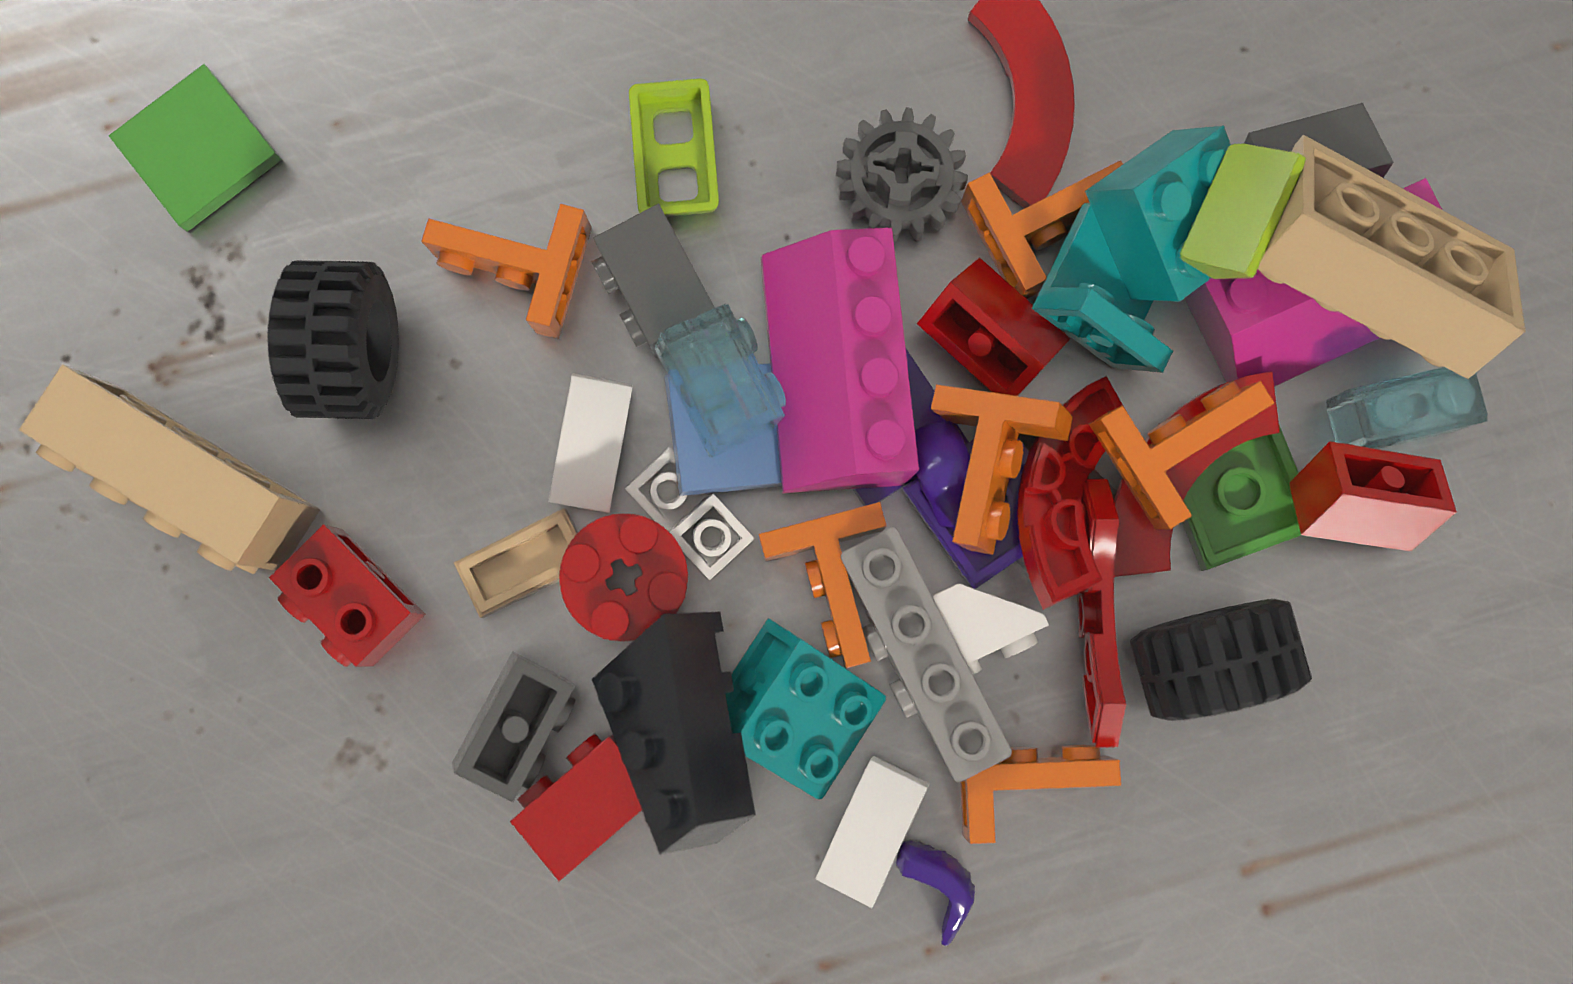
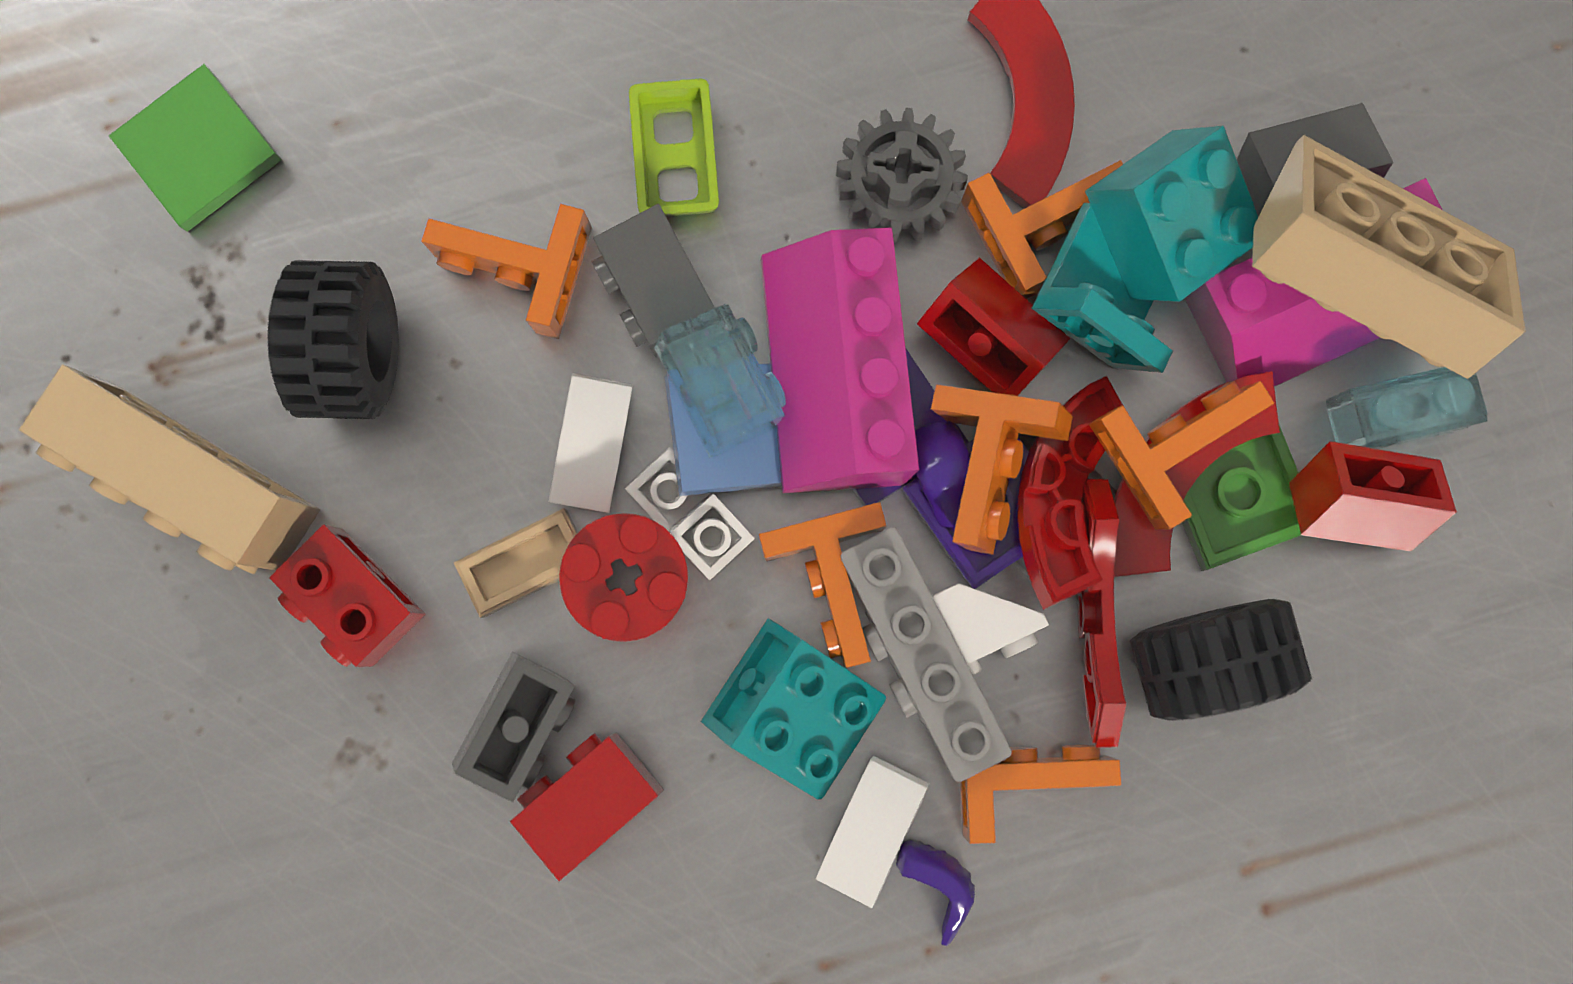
black wedge [591,611,756,855] -> none
lime slope [1180,143,1306,279] -> none

